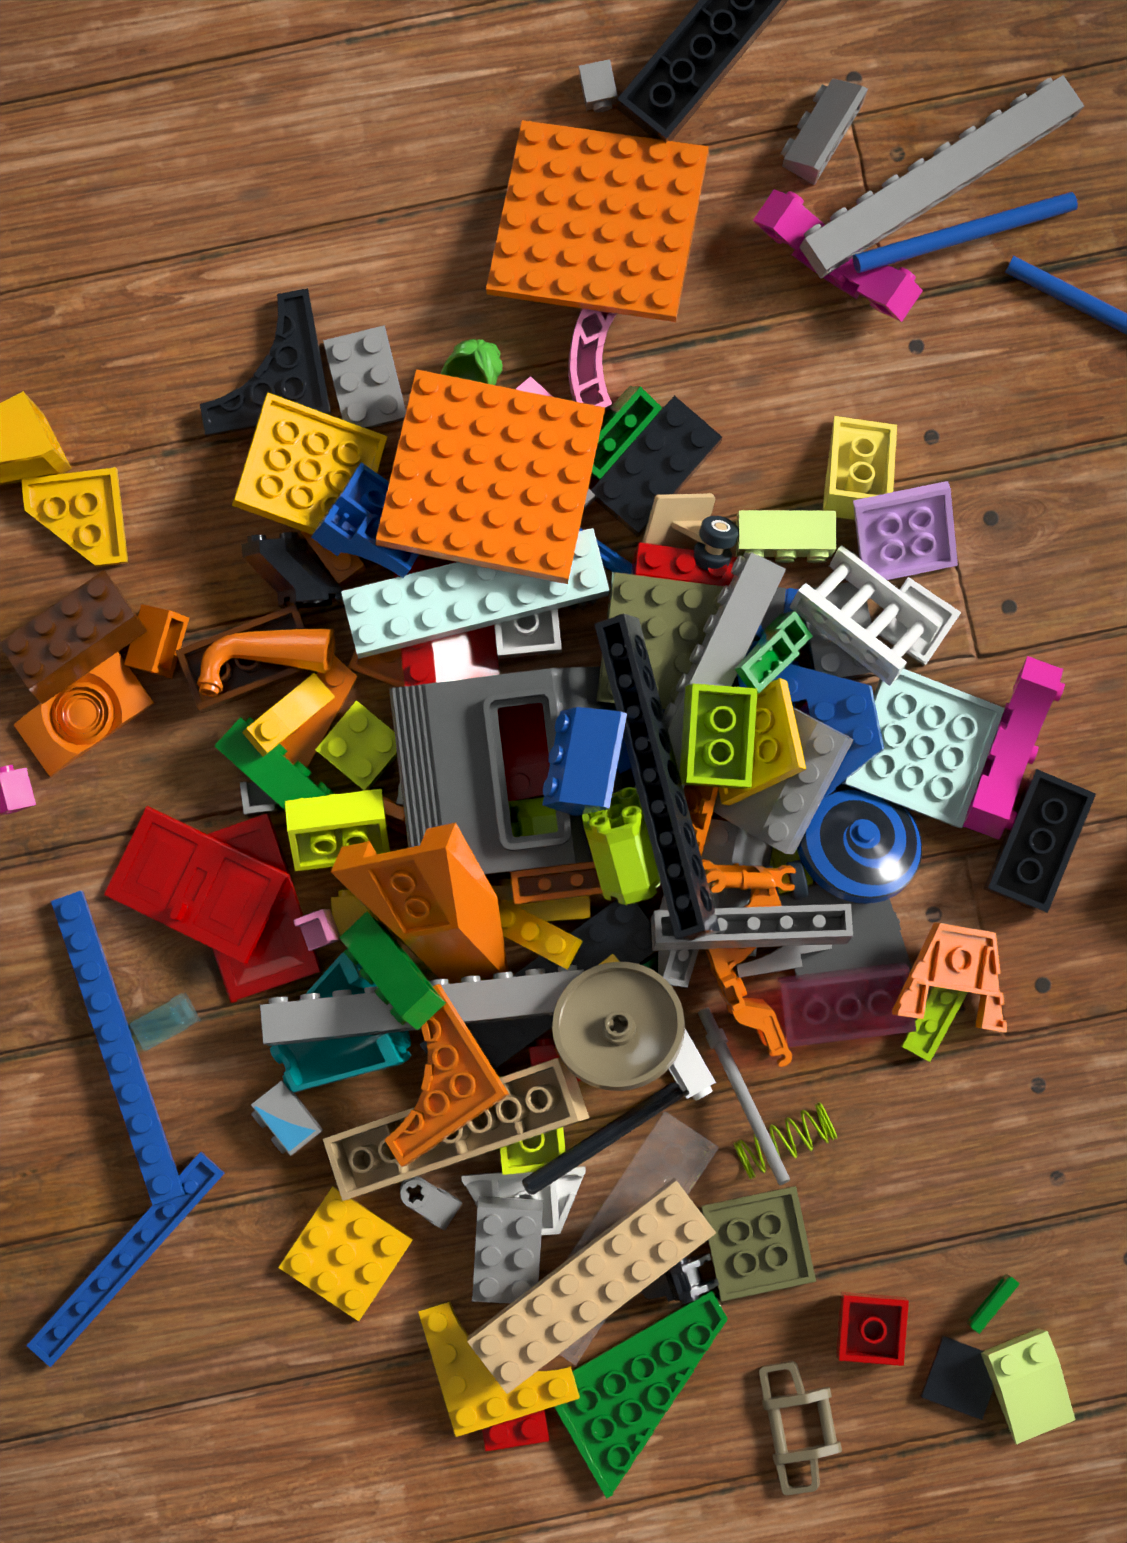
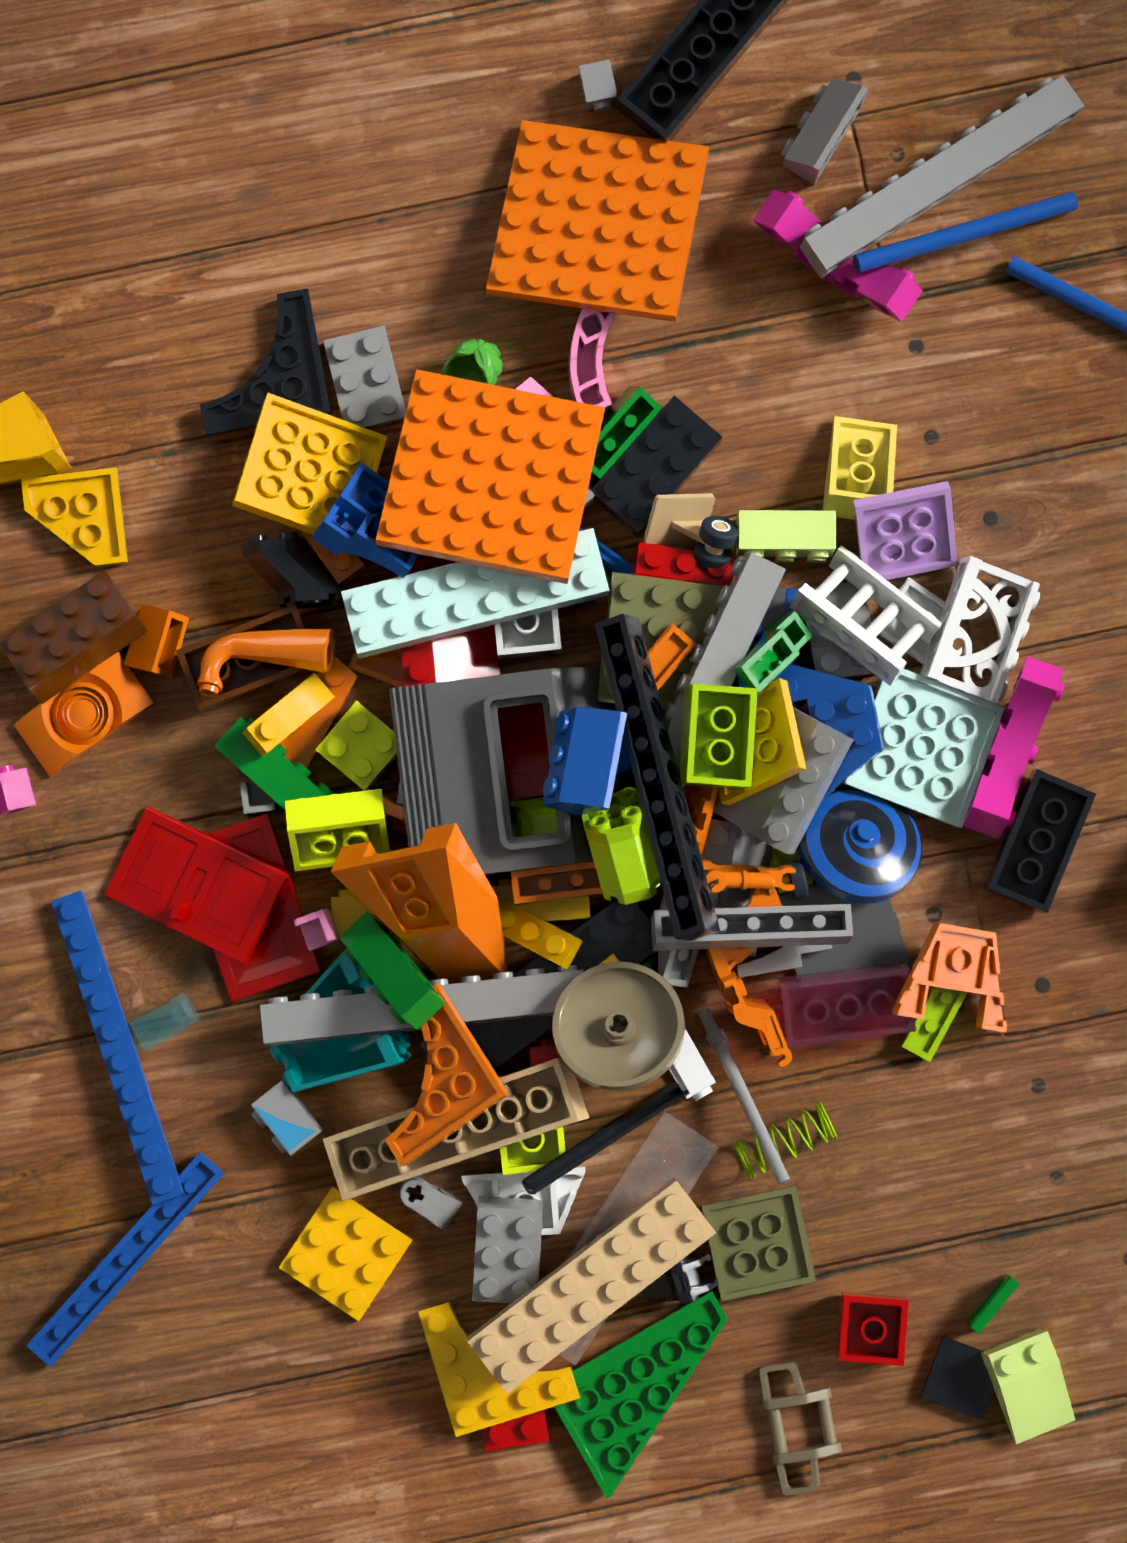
none -> orange tile [647,623,697,690]
none -> white fence [920,556,1040,703]

